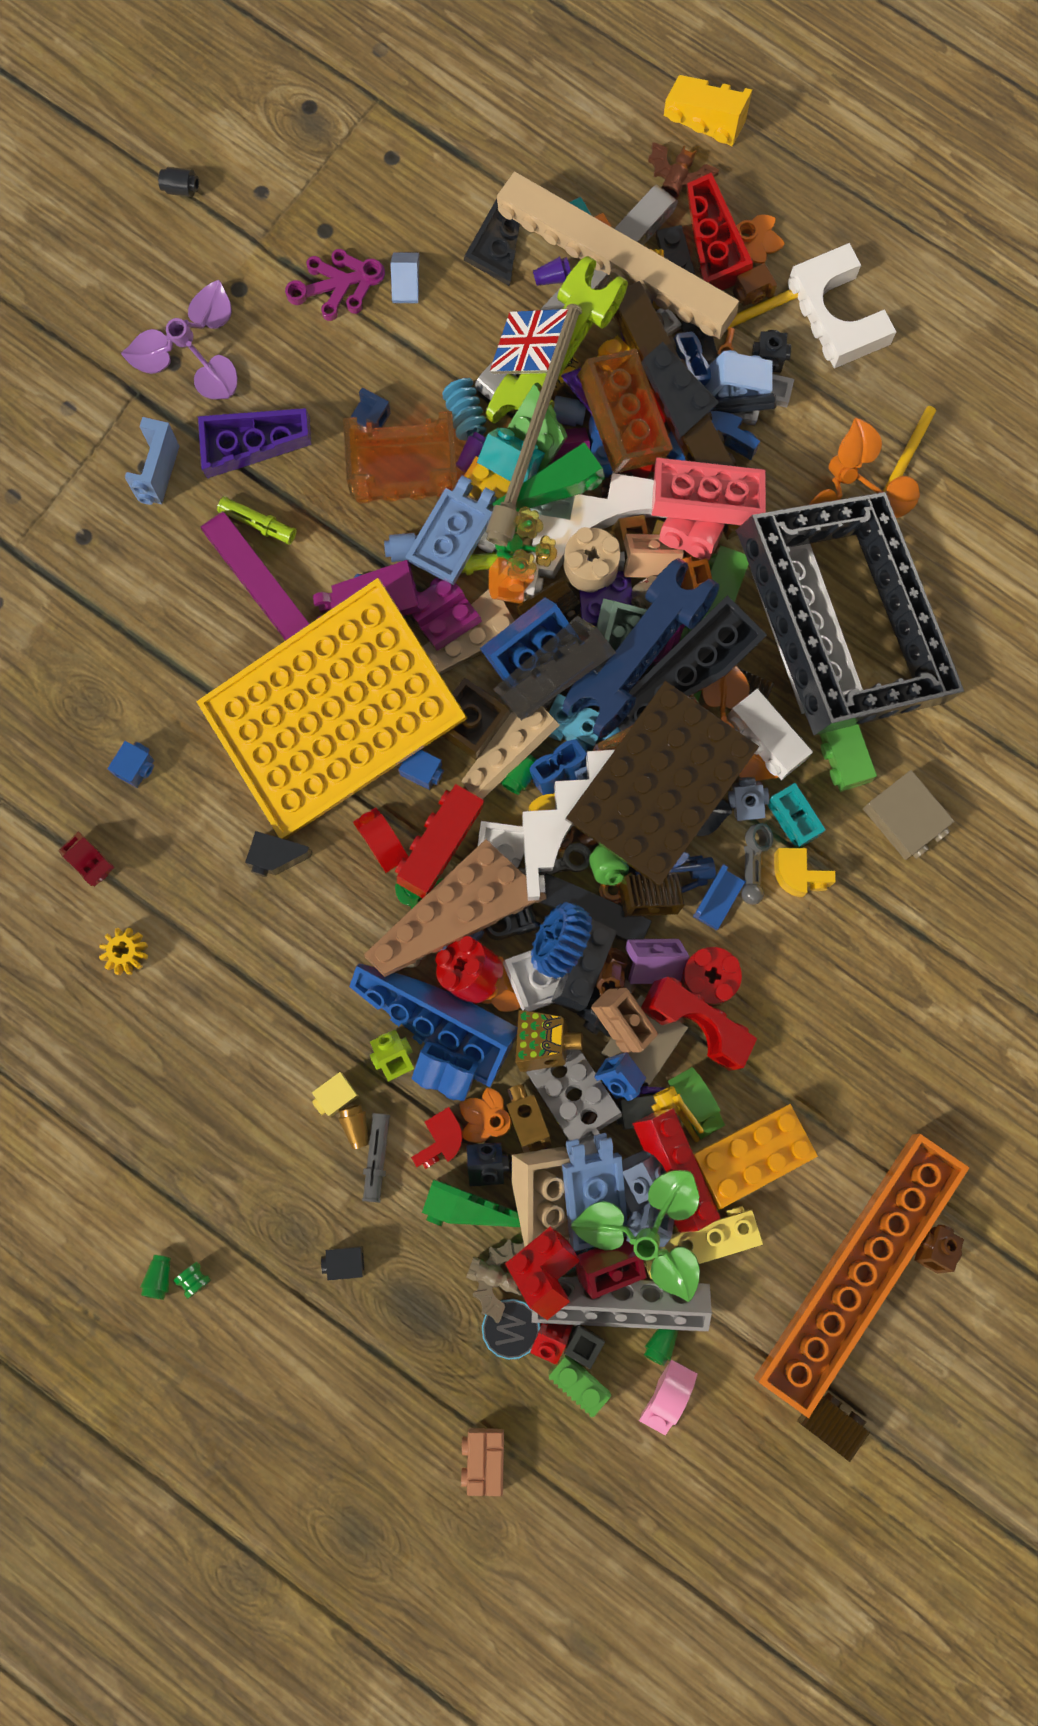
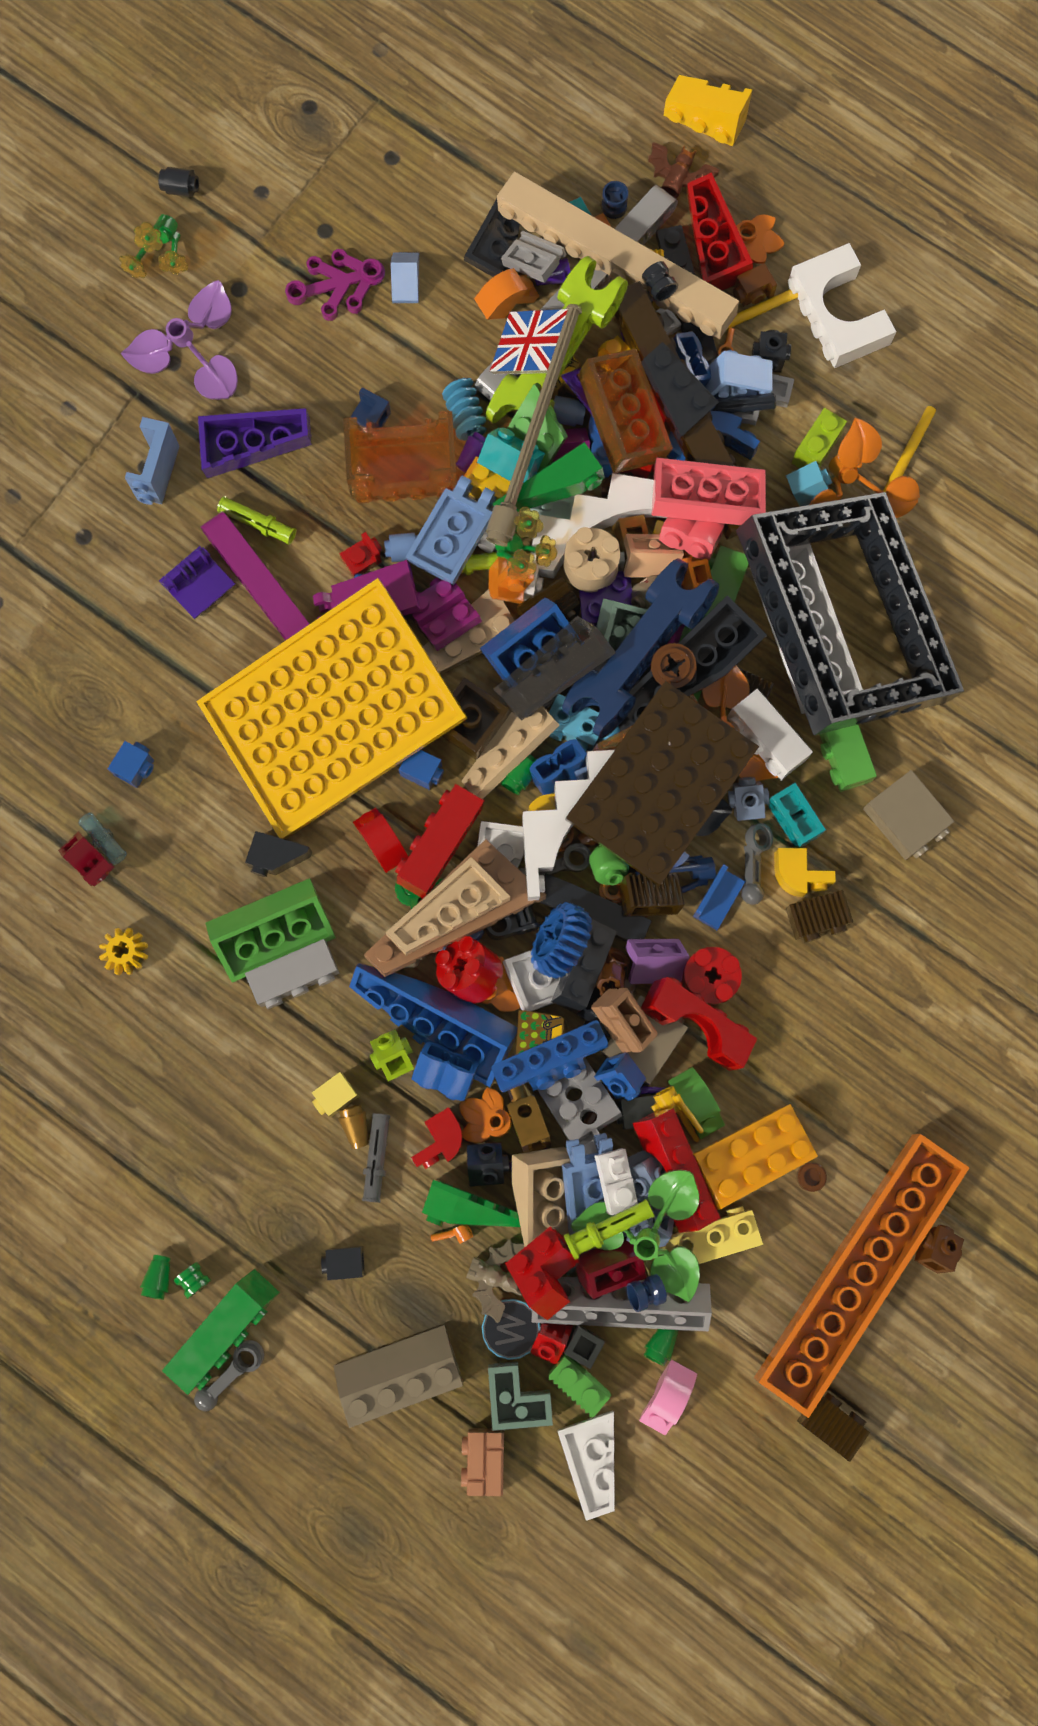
none -> clear light blue pin [78,812,127,865]
none -> clear yellow plant [119,214,188,278]
none -> dark purple hinge [159,546,235,619]
none -> green wedge [162,1269,280,1395]
none -> dark grey piece [194,1340,264,1411]
none -> bright green slope [205,878,336,983]
none -> light grey brick [245,939,340,1009]
none -> dark tan slope [333,1325,464,1428]
none -> red bracket [339,532,382,577]
none -> tan wing [386,857,511,955]
none -> orange hand [431,1224,473,1244]
none -> orange brick [474,268,540,320]
none -> sand green brick [488,1362,553,1430]
none -> blue bracket [491,1020,609,1092]
none -> light grey plate [501,231,566,283]
none -> white wing [557,1411,614,1521]
none -> lime pin [564,1199,655,1260]
none -> white plate [595,1148,638,1215]
none -> dark blue wheel [601,181,629,219]
none -> dark blue wheel [627,1274,667,1312]
none -> black wheel [642,261,678,301]
none -> reddish brown gear [651,643,697,688]
none -> medium azure brick [786,461,832,507]
none -> dark brown brick [786,890,853,943]
none -> lime brick [791,408,847,468]
none -> reddish brown tile [796,1162,827,1192]

